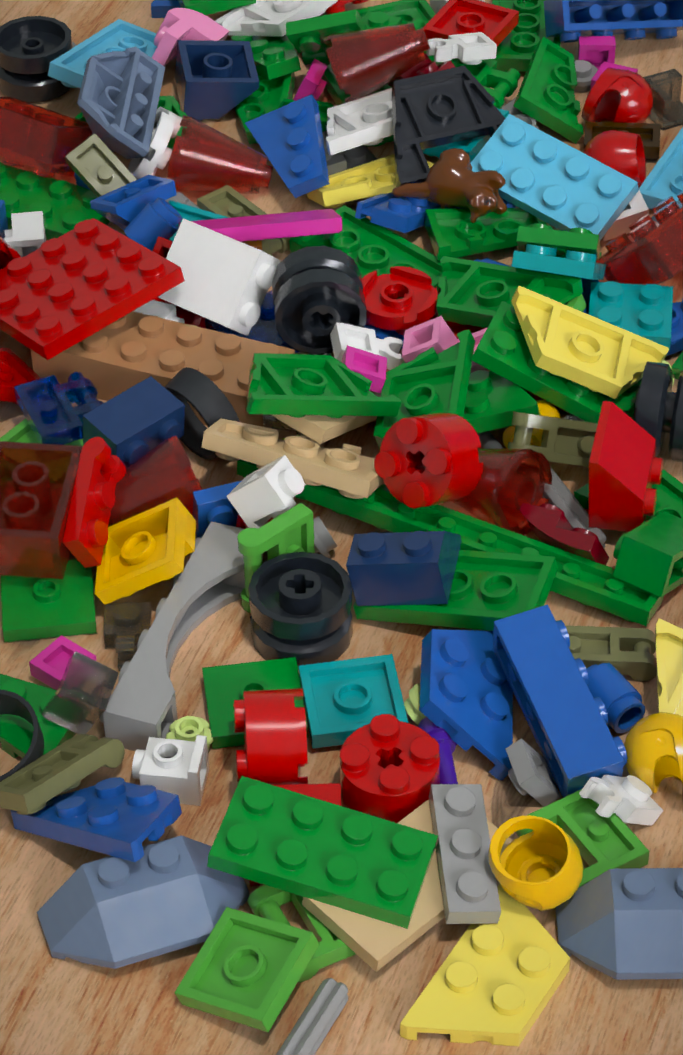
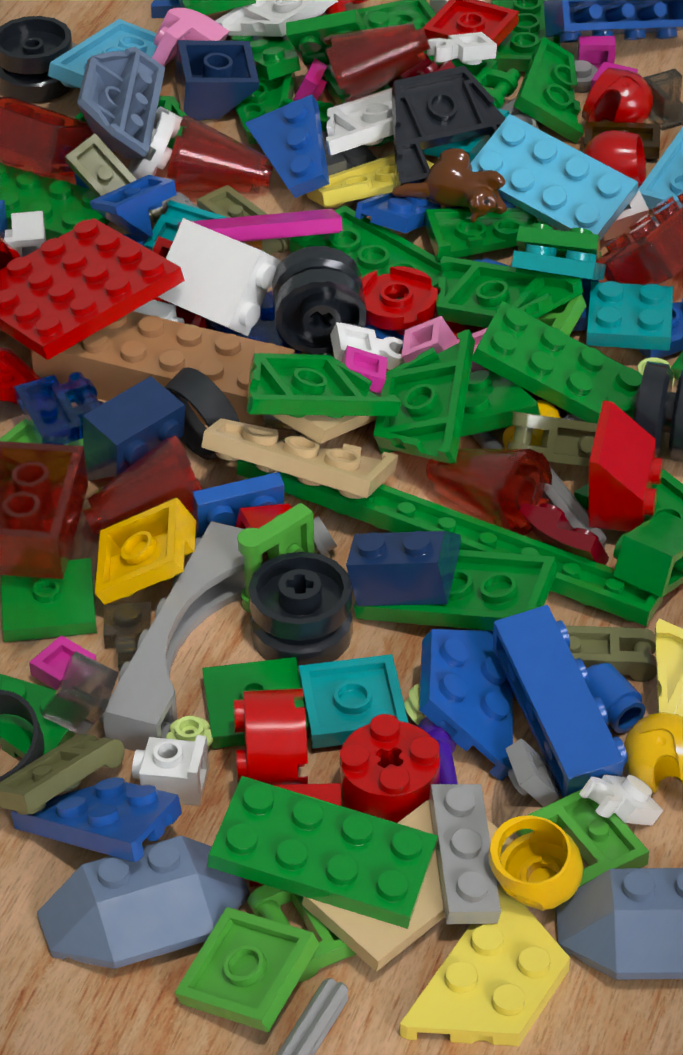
red plate [62,437,126,568] -> none
blue brick [124,197,182,251] -> none
white brick [226,455,306,529] -> none
red brick [374,413,483,509] -> none
light yellow wing [511,286,669,399] -> none

